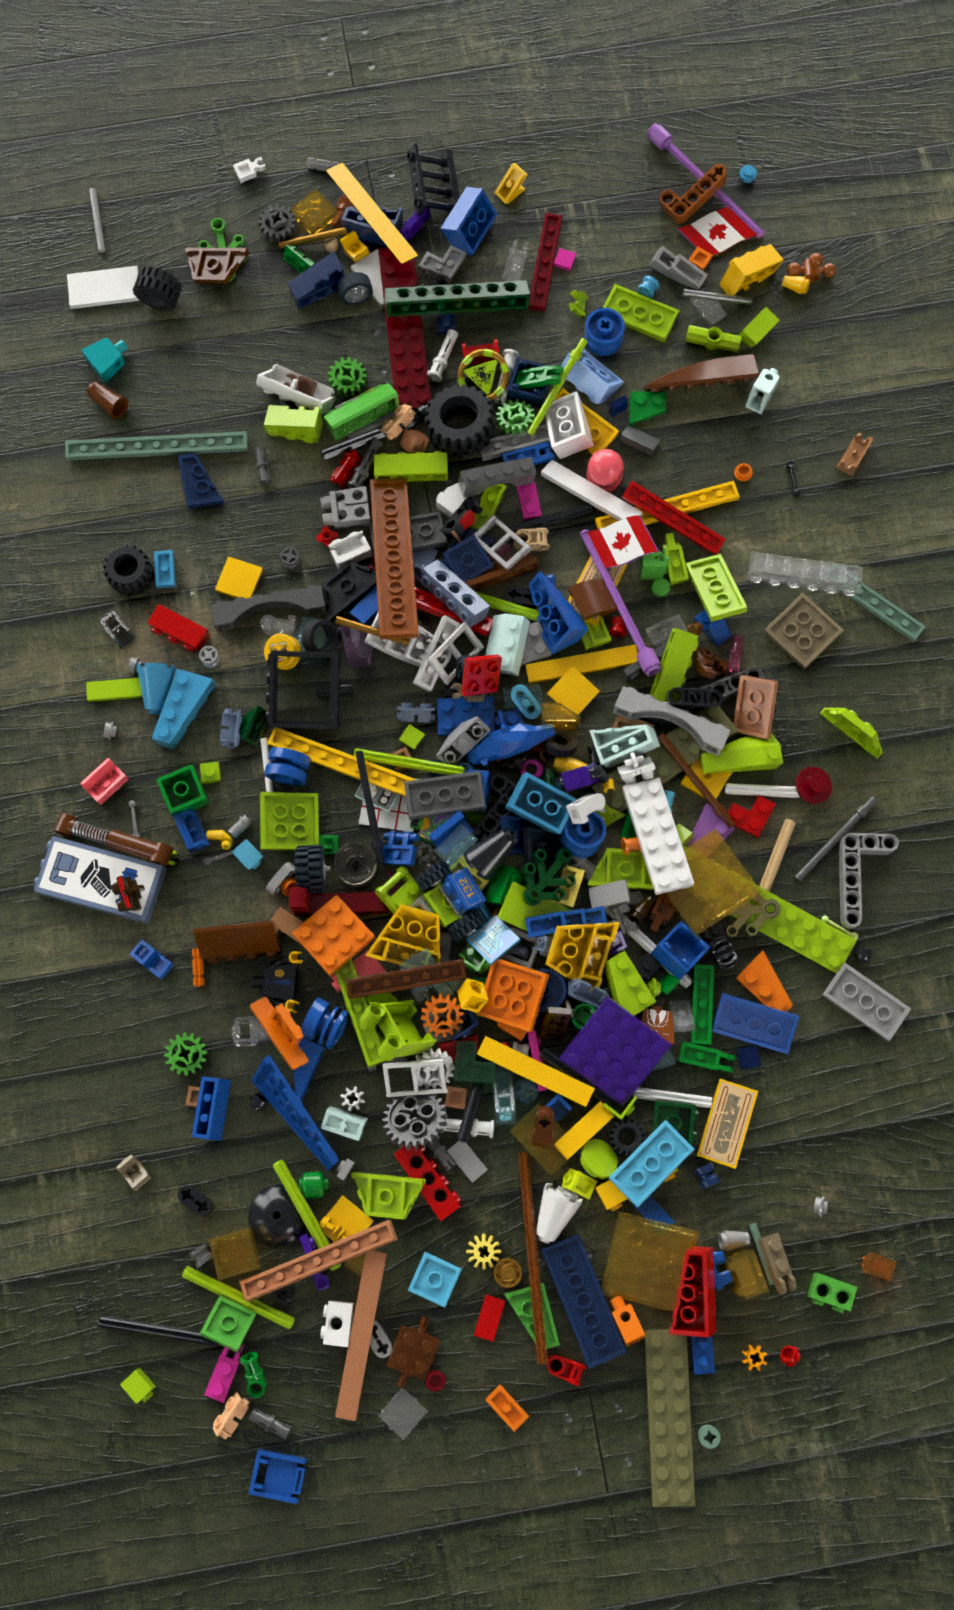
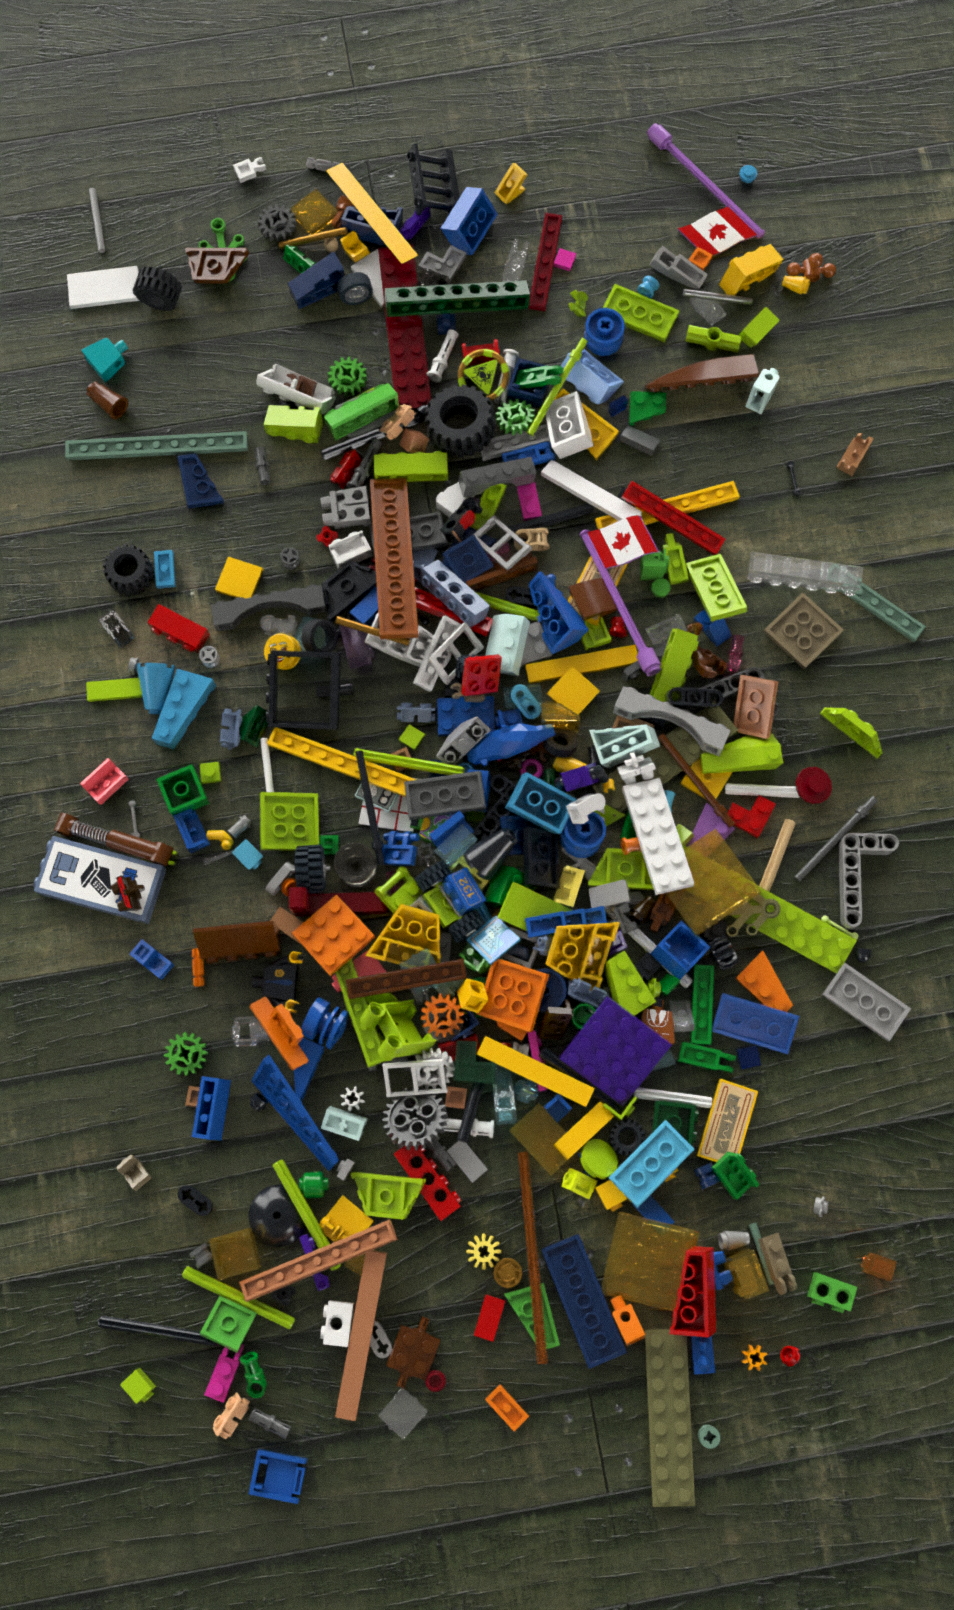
light grey plate [103,722,117,740] -> none
blue wheel [264,747,311,786] -> none
medium azure plate [408,1252,462,1308] -> none
dark green plant [523,848,576,906] -> none
reddish brown piece [532,1106,554,1147] -> none
white cone [536,1183,583,1244] -> none
red piece [546,1354,587,1387] -> none
coral tile [586,449,624,493] -> none
dark orange beam [660,164,727,224] -> none
orange plate [734,463,753,482] -> none
none -> green bracket [711,1151,760,1200]

